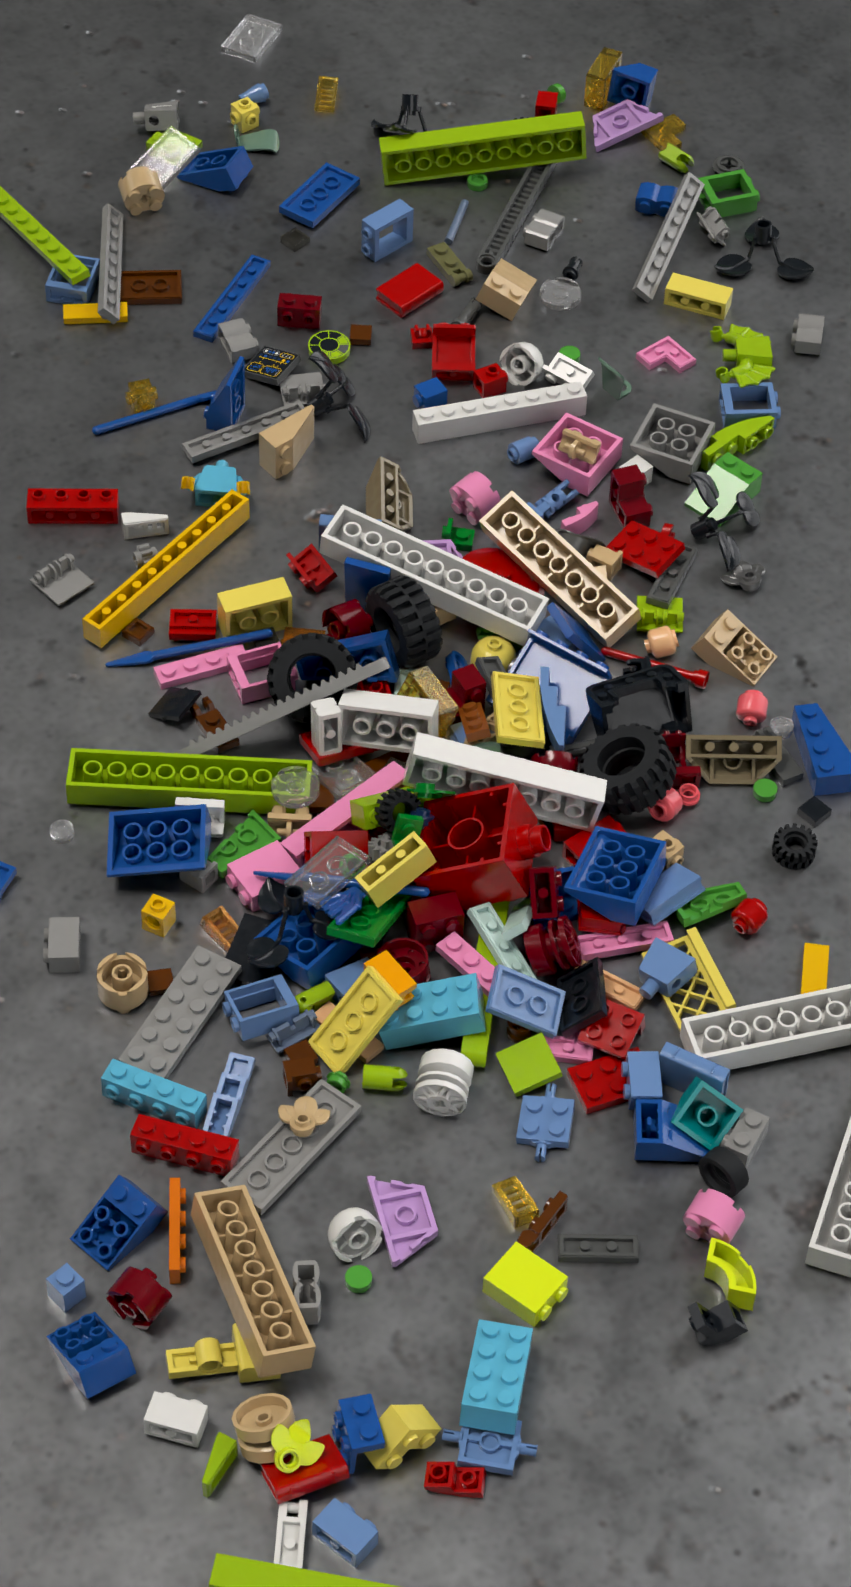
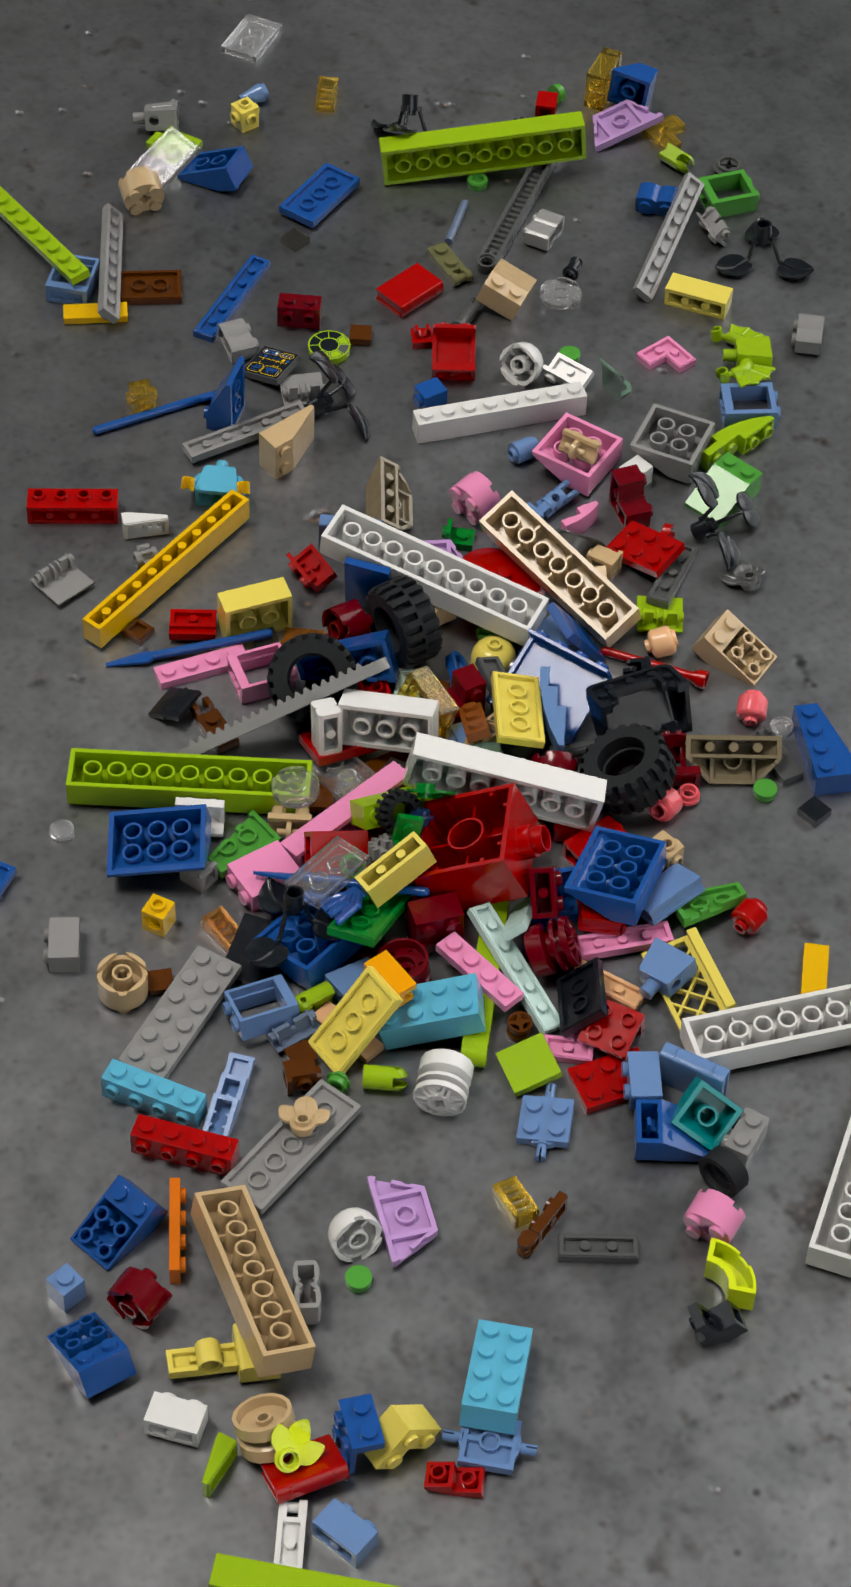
sand green piece [234,124,280,153] -> none
medium blue window [361,199,414,262] -> none
red brick [473,363,508,398] -> none
neon yellow brick [482,1241,568,1327] -> none
medium blue tile [485,964,566,1039] -> none
black tyre [772,823,818,870] -> none

